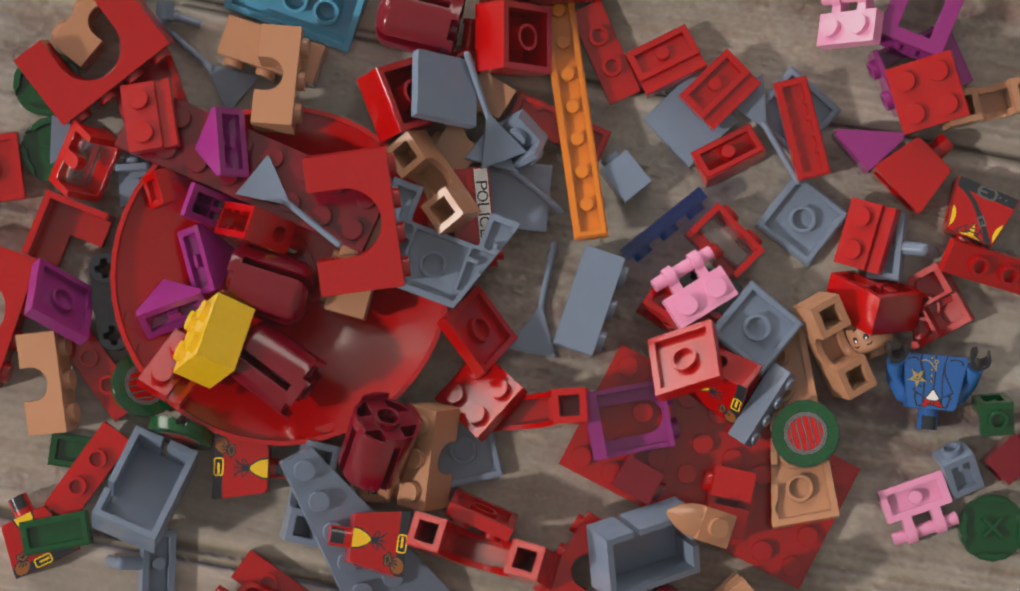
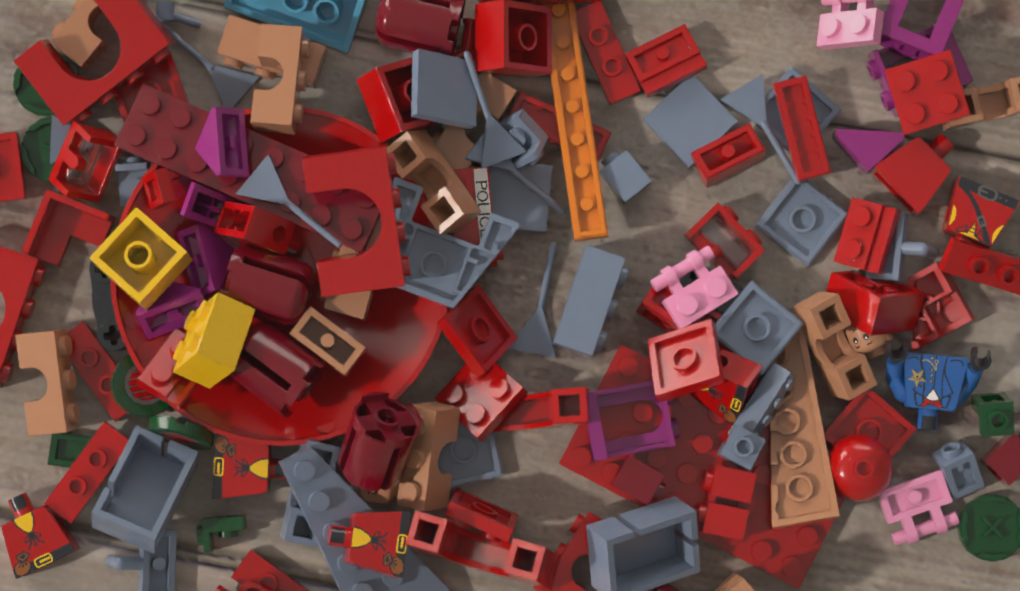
dark green tile [19,510,94,557] -> none
magenta plate [24,258,93,345] -> none
red plate [120,78,181,155] -> none
clear blue plate [619,187,707,262] -> none
nougat plate [666,503,737,549] -> none
red plate [678,49,761,132] -> none
tile [771,400,840,469] -> none
none -> yellow brick [89,207,193,311]
none -> dark green bracket [197,514,247,553]
none -> nougat brick [289,306,366,377]
none -> sand blue bracket [716,425,765,470]
none -> red plate [824,389,917,458]
none -> red cylinder [828,434,893,502]

